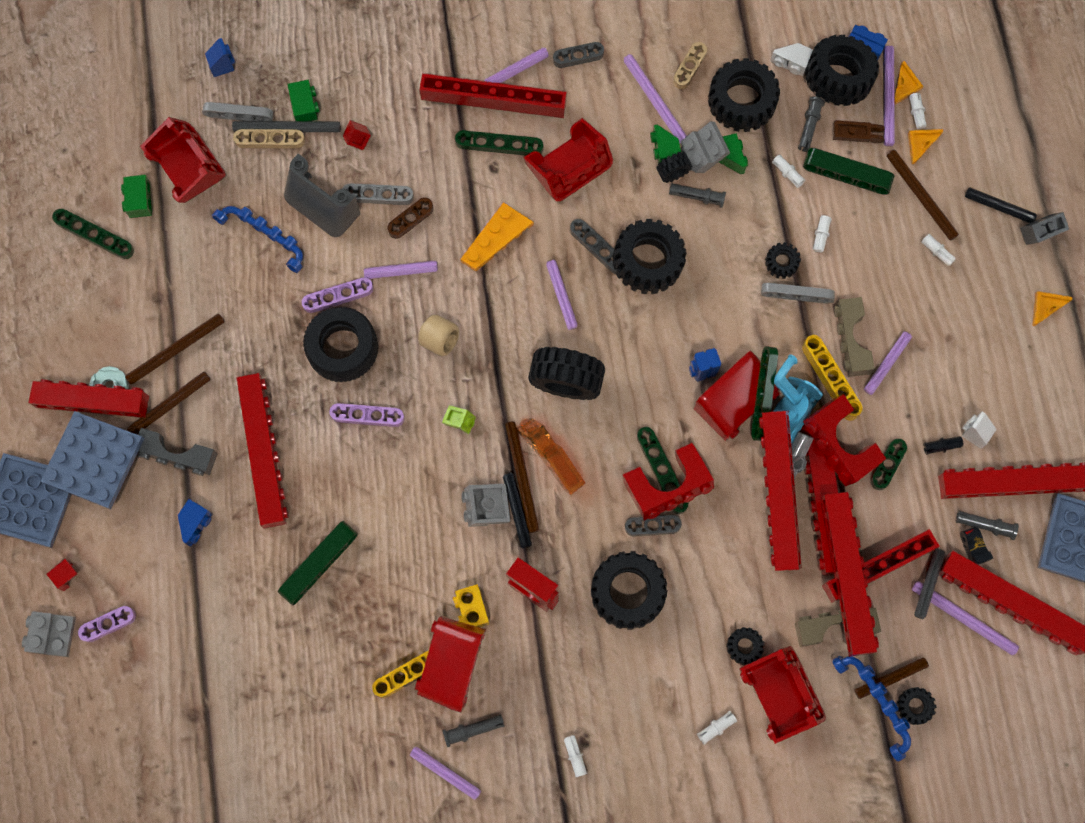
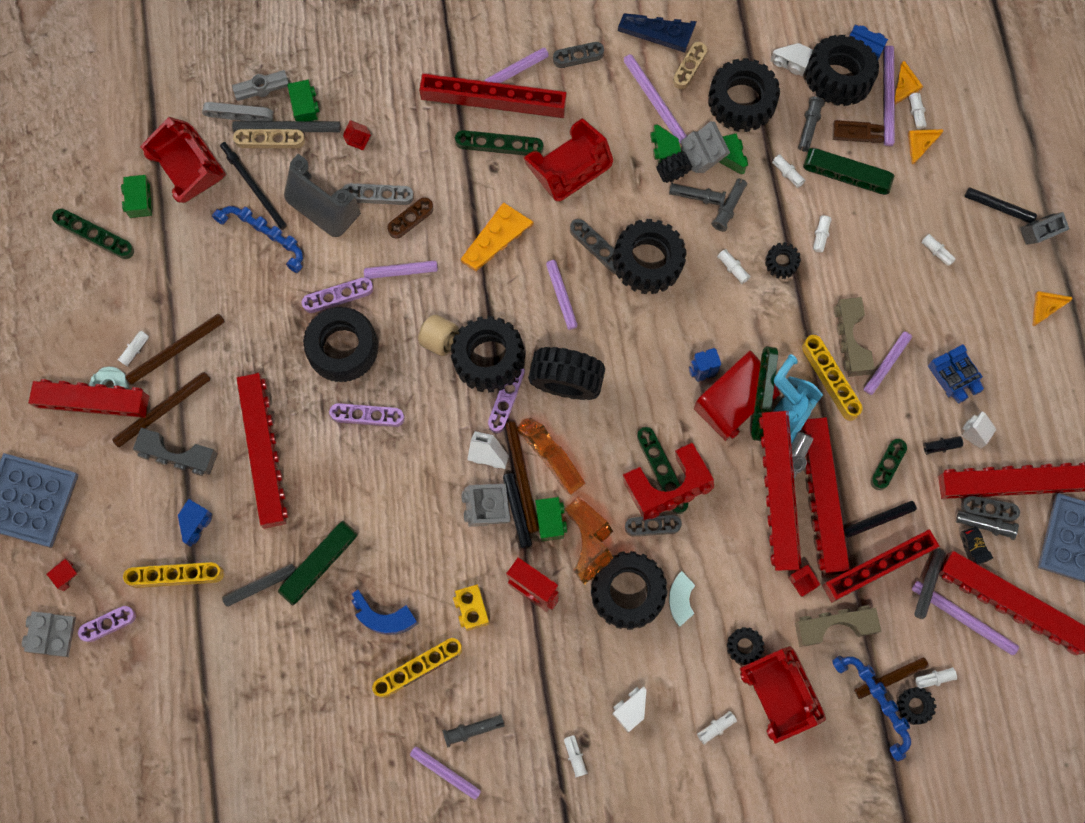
sand blue plate [40,411,144,509] -> none
blue slope [205,38,235,77] -> none
red windscreen [415,616,486,713] -> none
lime bracket [442,405,476,434] -> none
light grey beam [761,283,835,304] -> none
red arch [803,394,886,487] -> none
red brick [821,492,879,657] -> none
reddish brown axle [887,150,959,241] -> none
none -> white axle [117,331,149,367]
none -> yellow beam [123,562,224,588]
none -> black bar [220,142,287,230]
none -> dark grey axle [222,564,296,607]
none -> light grey piece [232,70,289,101]
none -> blue arch [351,590,418,635]
none -> black tyre [451,316,525,393]
none -> white slope [467,431,509,469]
none -> lavender beam [488,369,525,433]
none -> green brick [535,497,567,542]
none -> clear orange arch [565,496,614,585]
none -> white slope [612,687,646,733]
none -> dark blue wing [618,13,697,53]
none -> light aqua tile [669,571,695,627]
none -> dark grey pin [711,178,747,232]
none -> white pin [717,249,751,284]
none -> red panel [788,565,821,597]
none -> black axle [844,501,917,538]
none -> white axle [916,667,957,689]
none -> blue hips [928,344,984,404]
none -> dark grey beam [961,496,1020,522]

